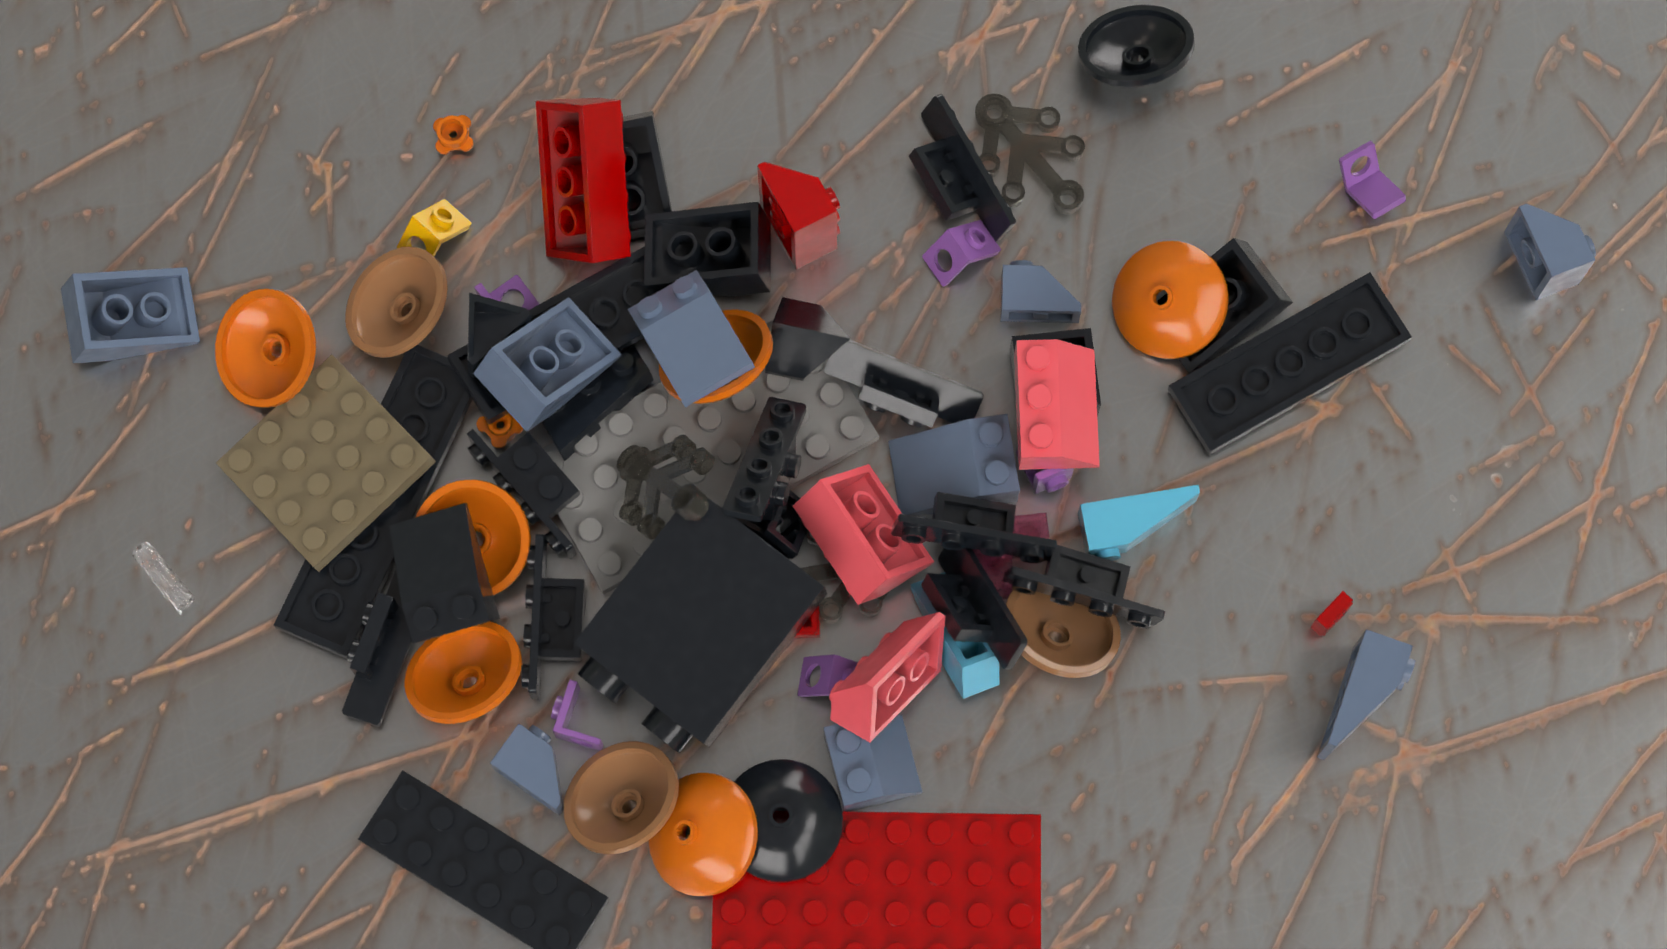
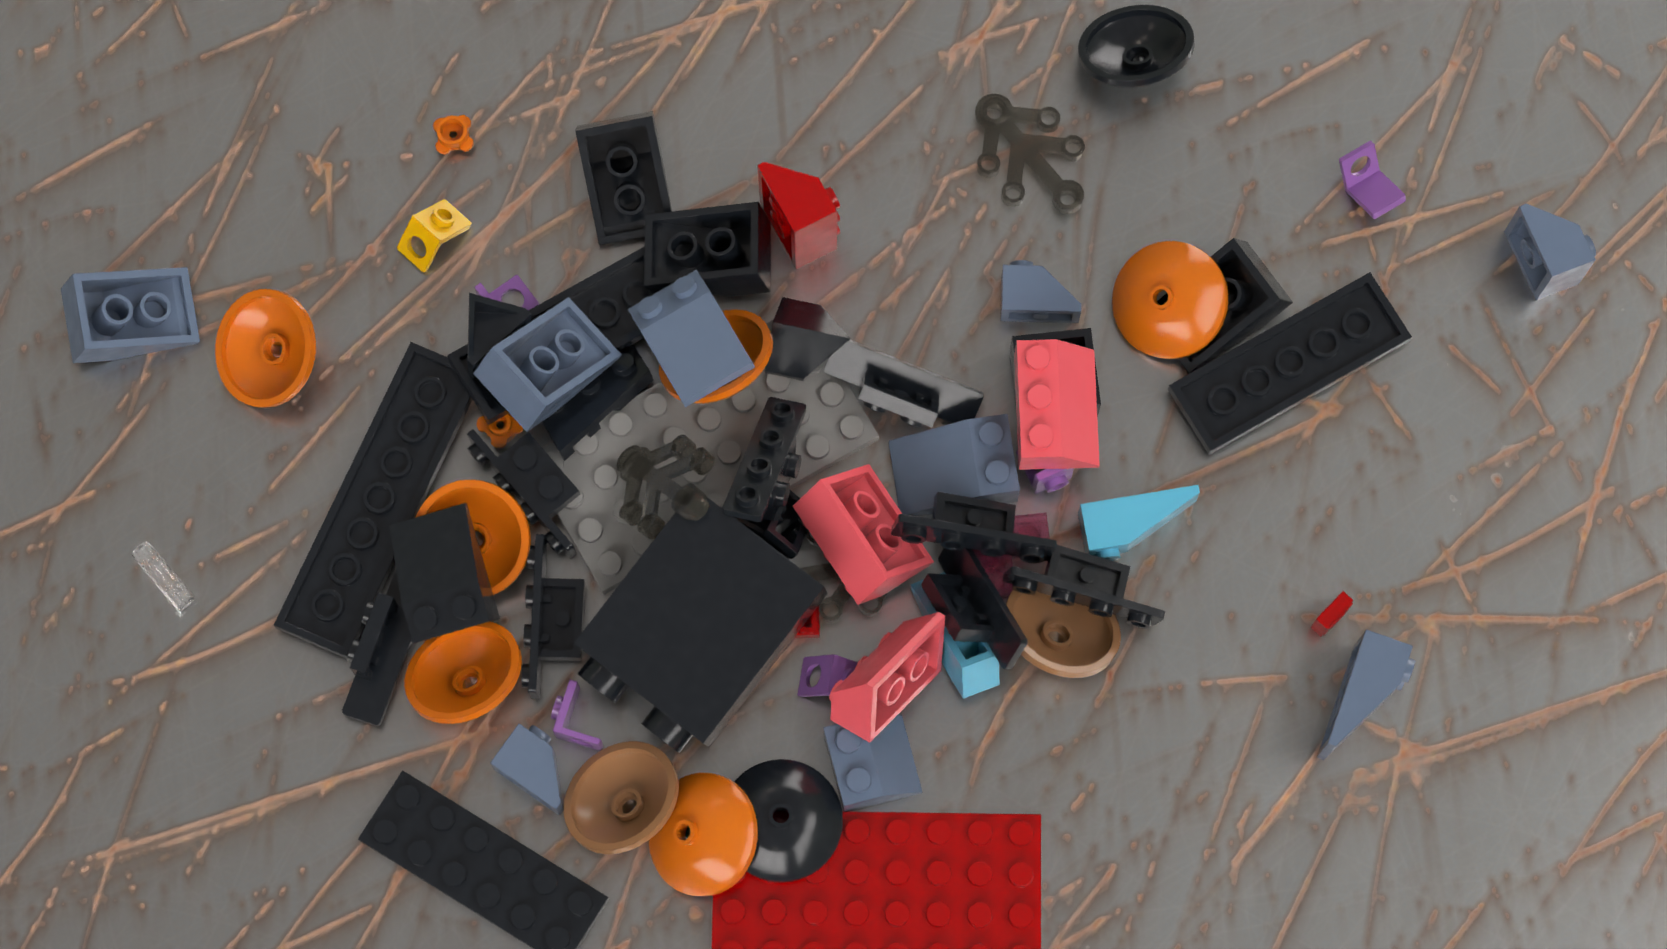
dark tan plate [216,354,436,572] -> none
medium nougat dish [345,247,448,358] -> none
red slope [535,98,631,263] -> none
black bracket [909,94,1016,242] -> none
medium lavender bracket [922,220,1001,287] -> none

